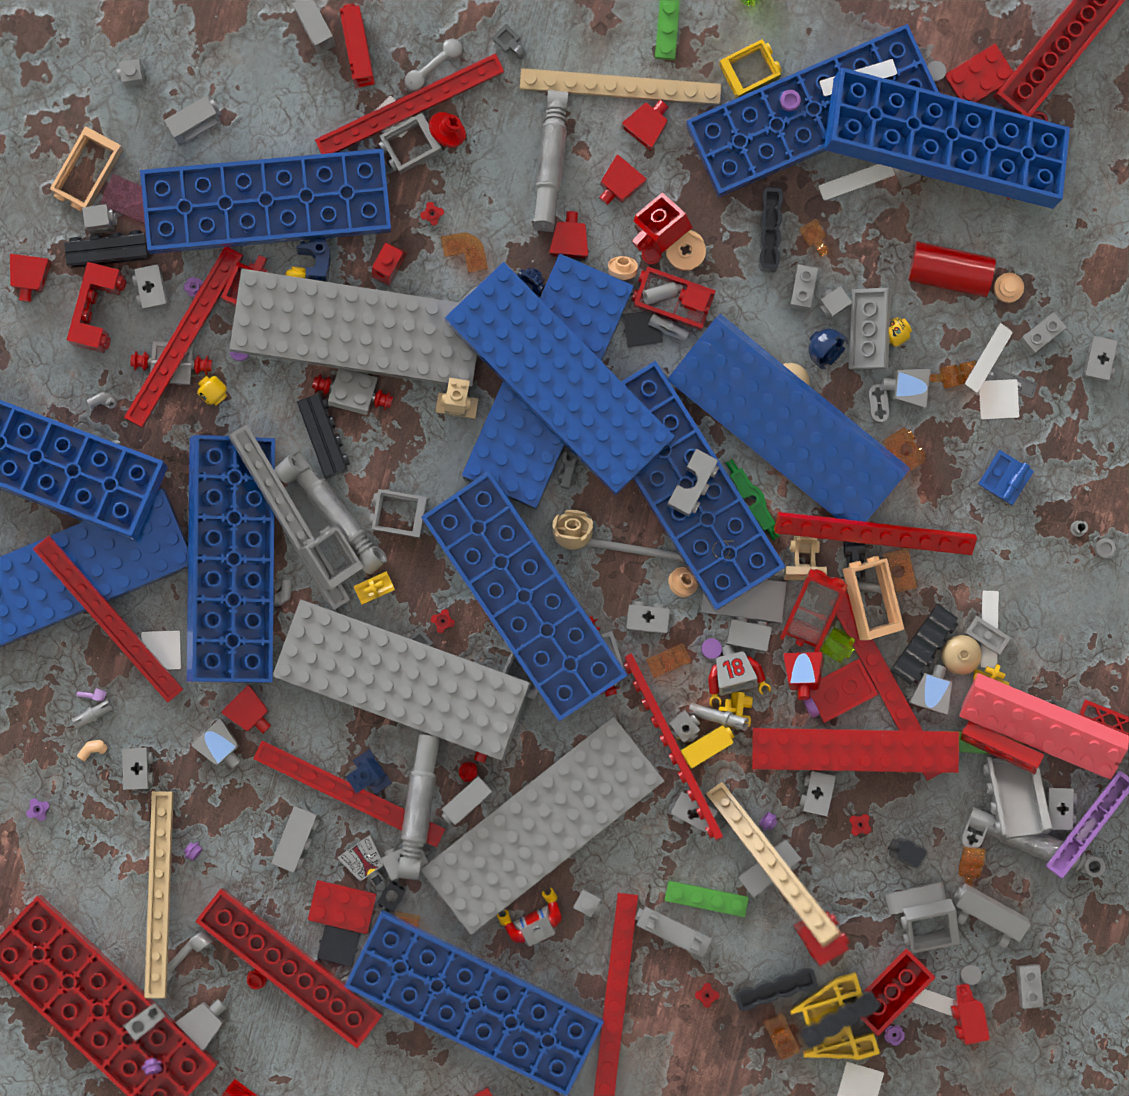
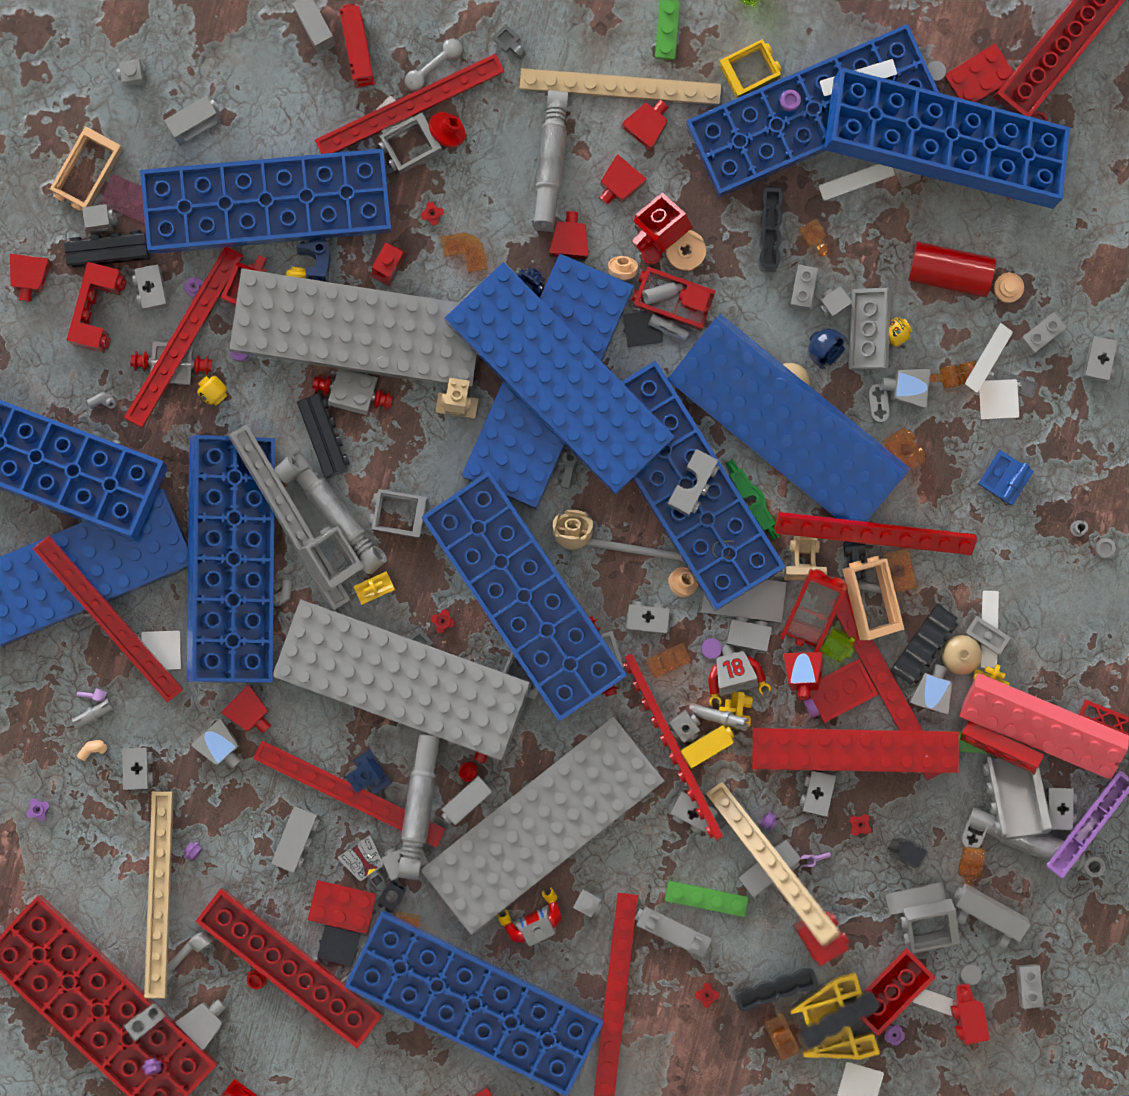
none -> lavender hand [801,852,831,867]

